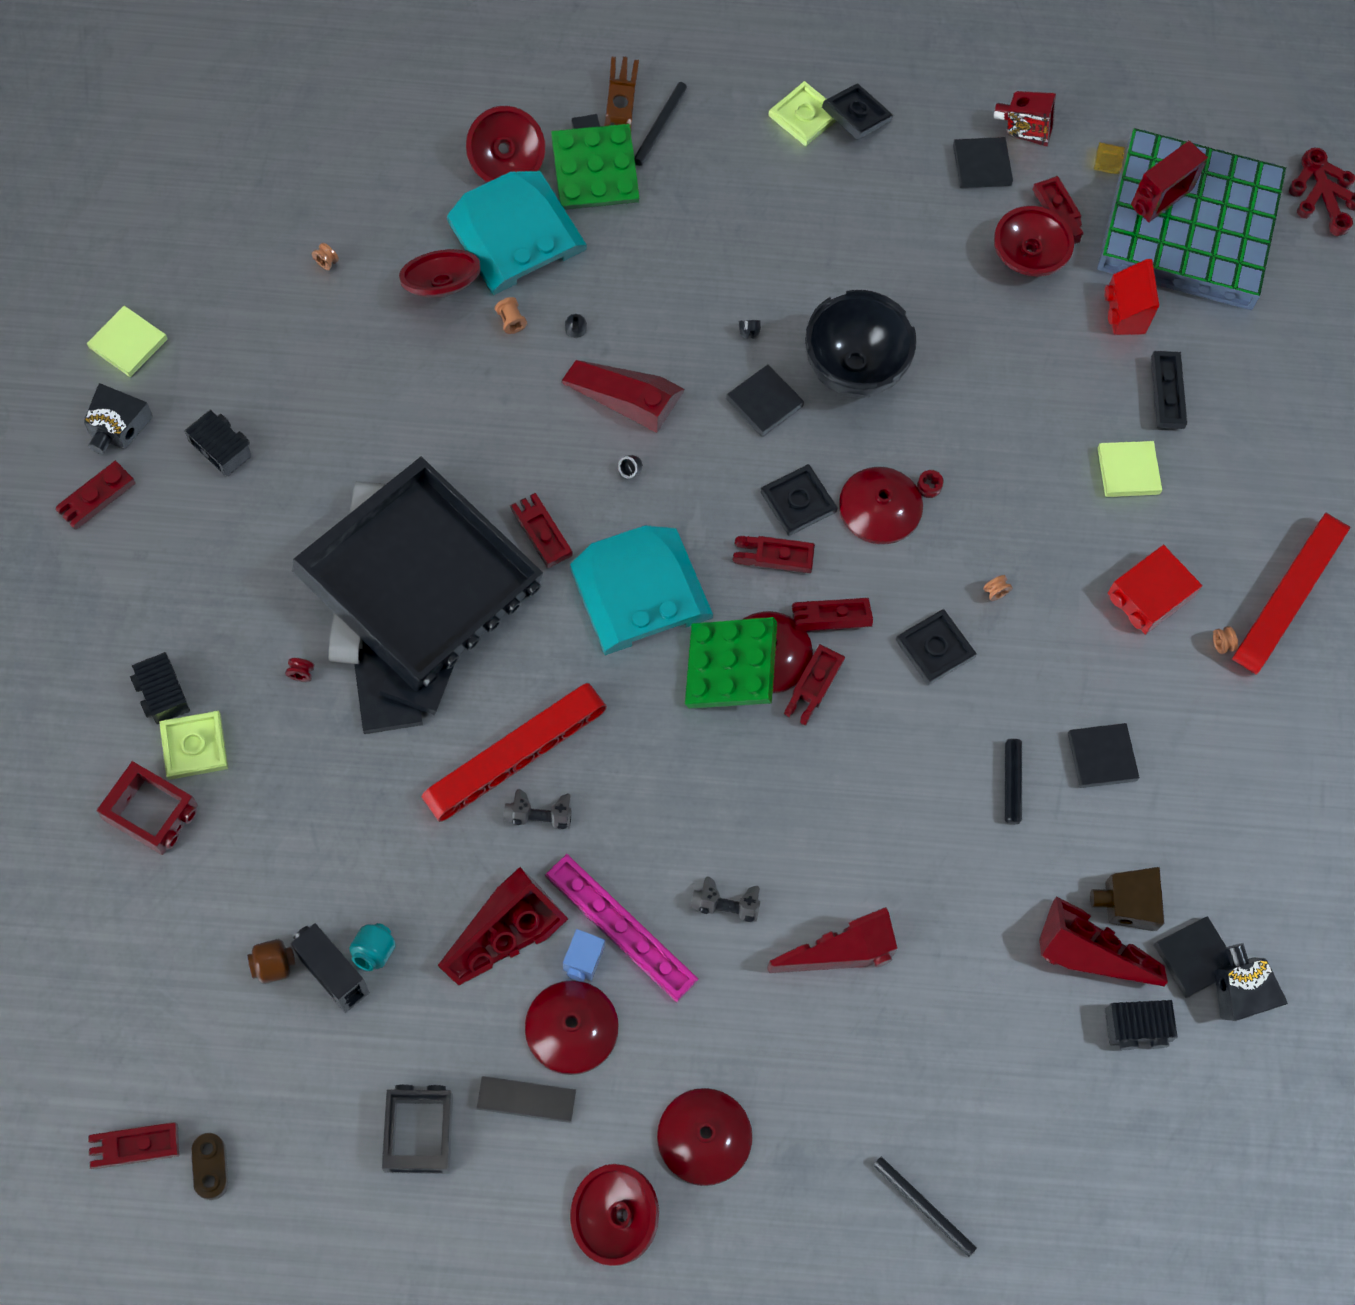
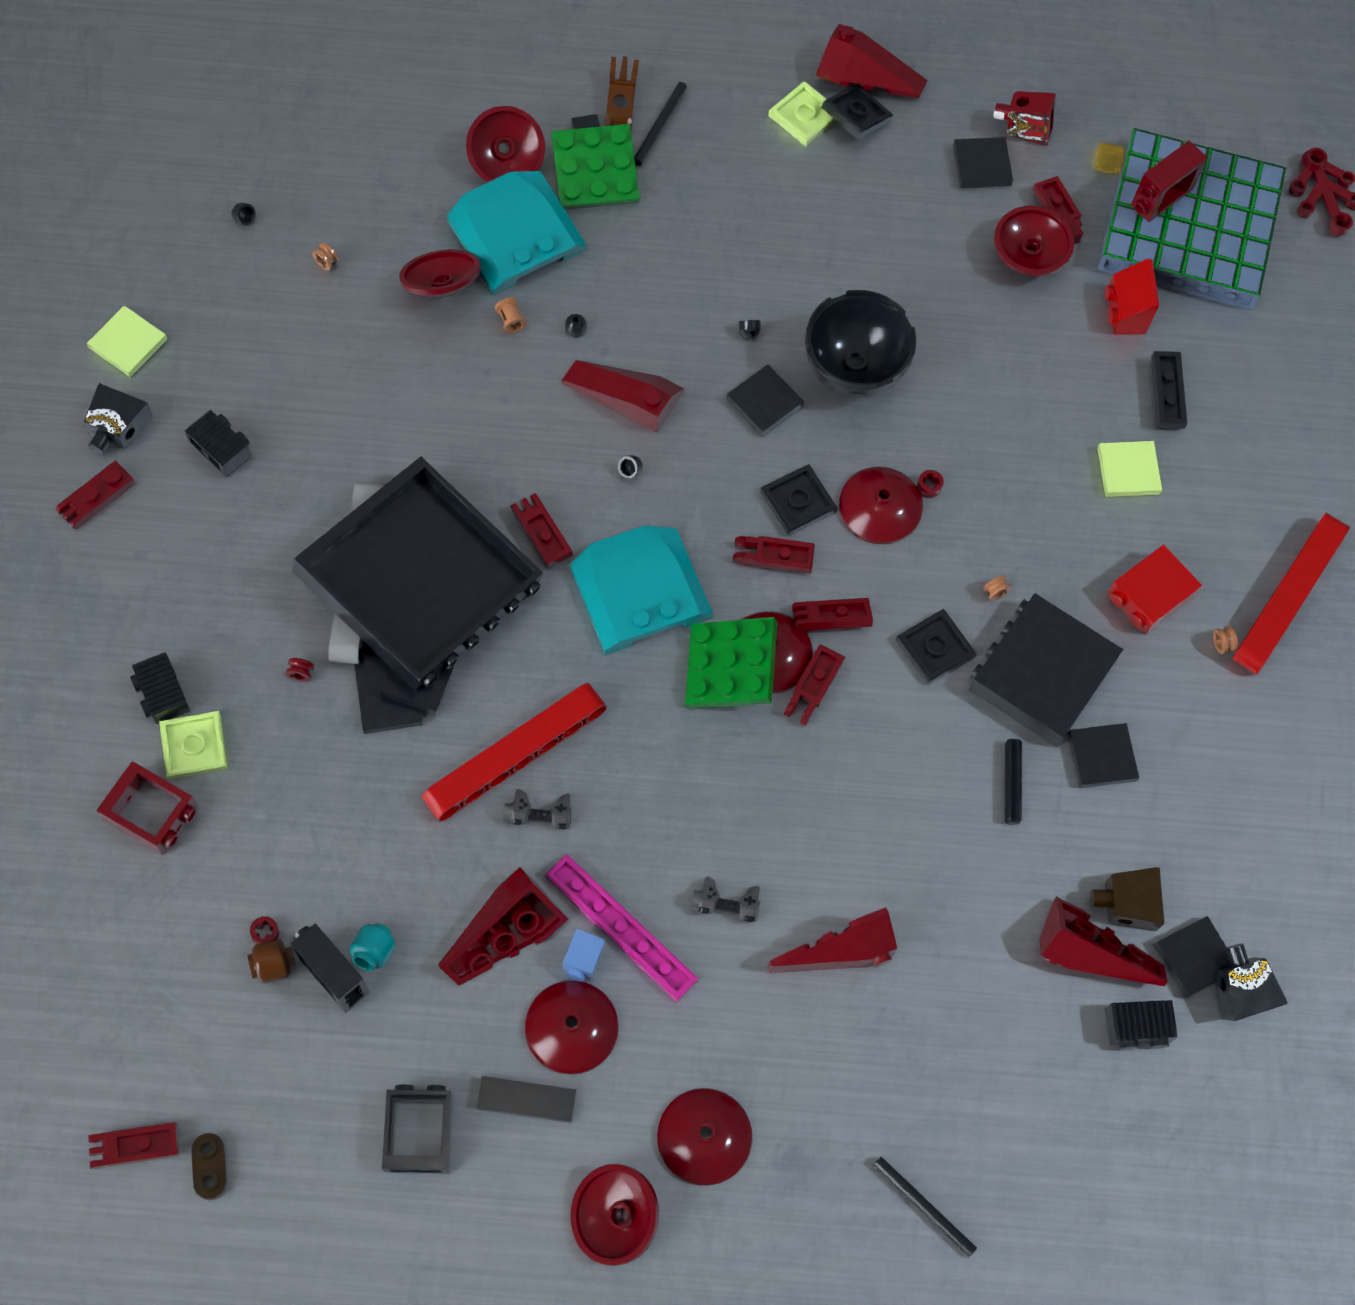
none -> black hinge [231,202,256,225]
none -> dark red bush [250,916,279,944]
none -> dark red wedge [816,24,928,98]
none -> black brick [969,593,1123,748]

